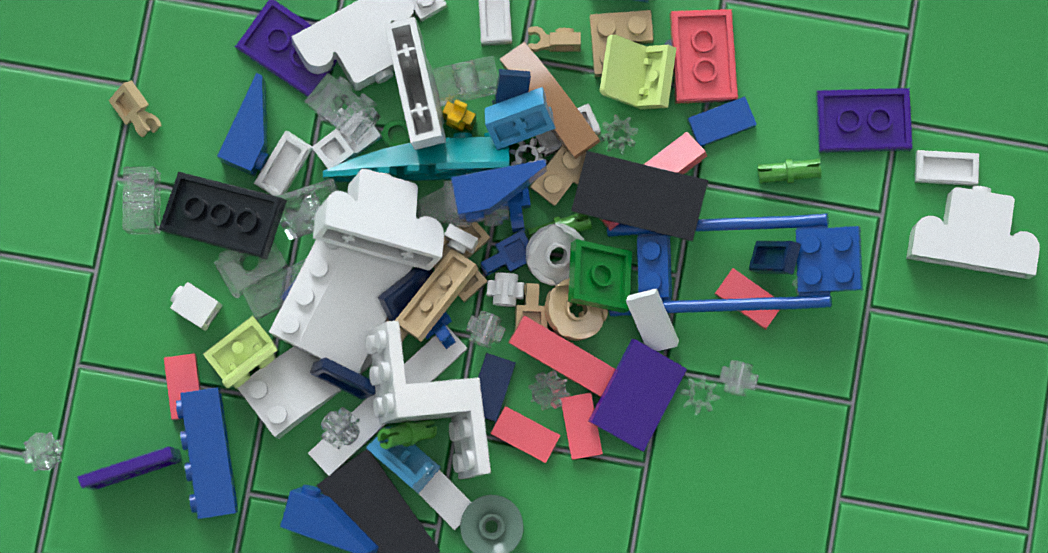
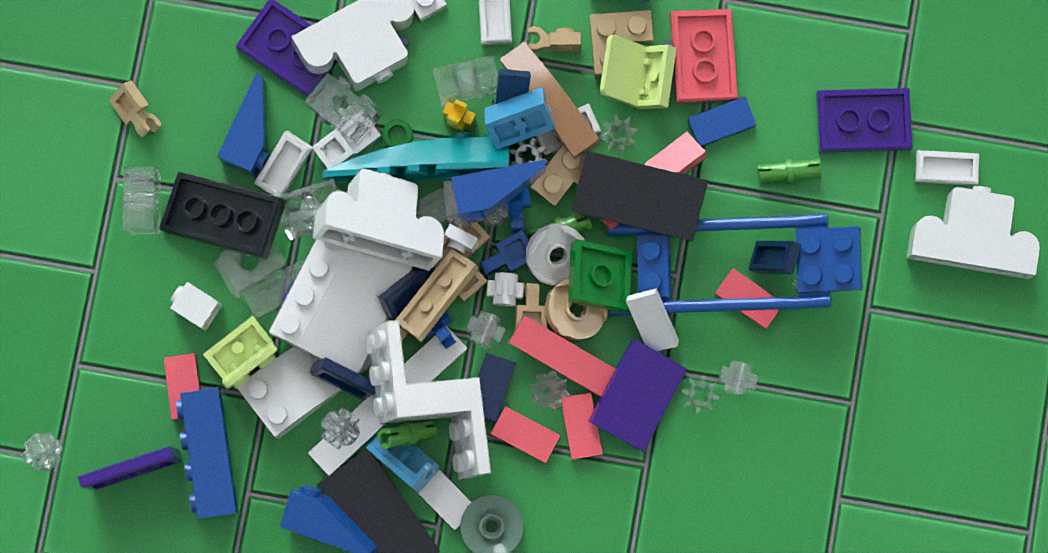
white brick [384,17,446,150] -> none

